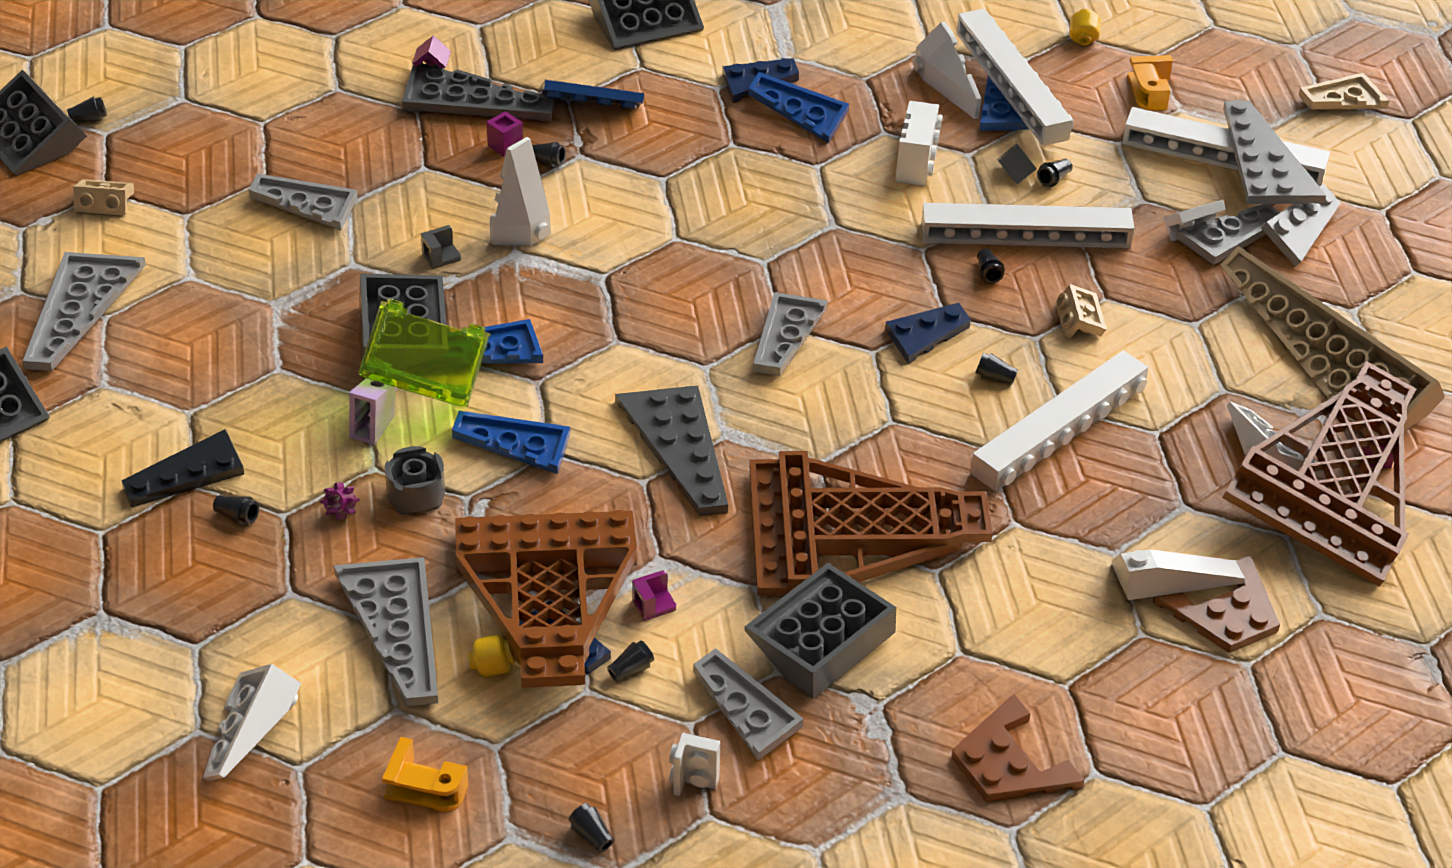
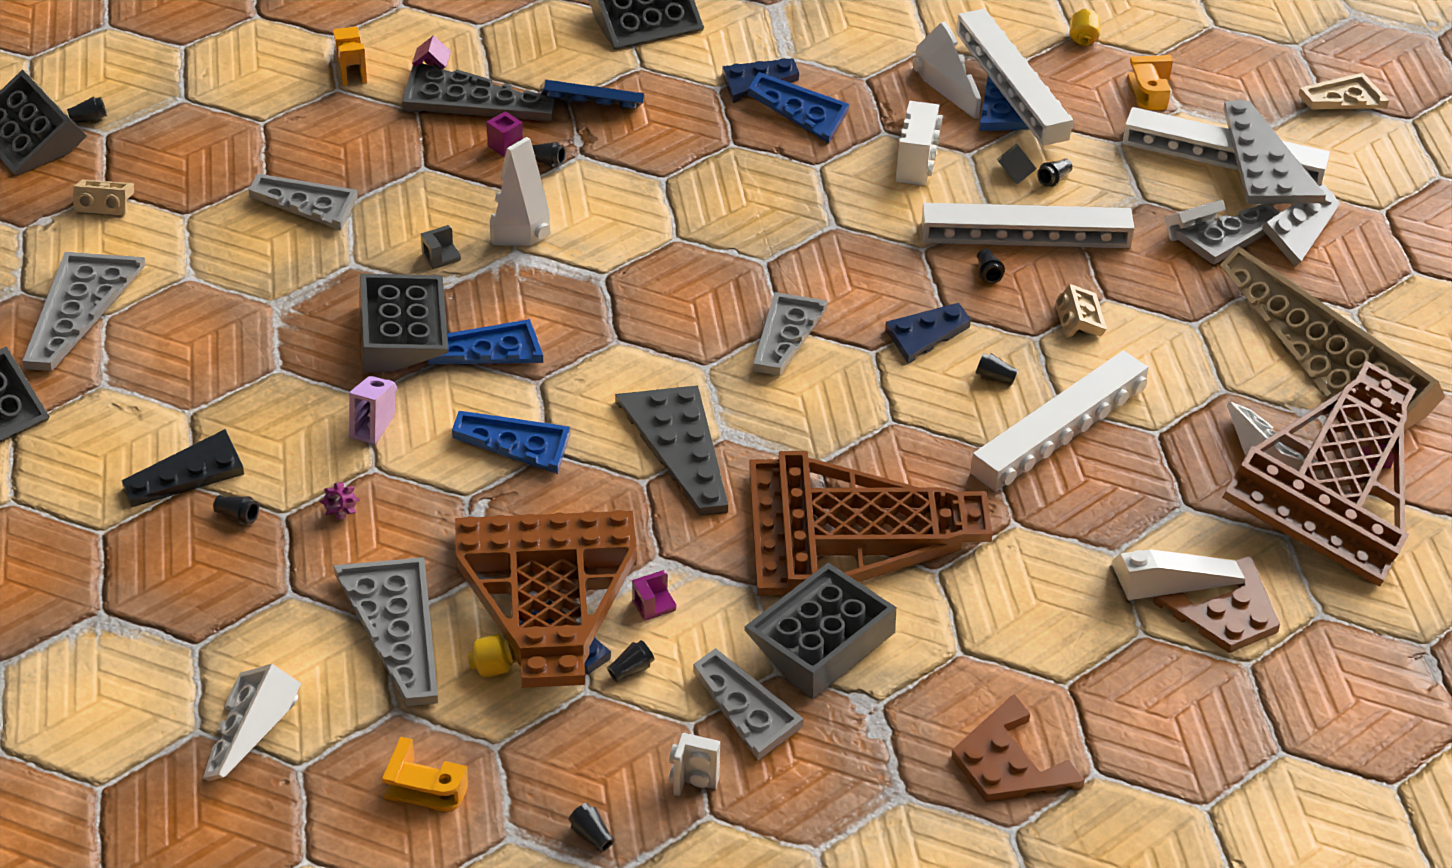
clear neon green windscreen [358,299,490,407] -> none
dark grey brick [385,446,445,515] -> none
none -> light orange piece [333,26,367,86]

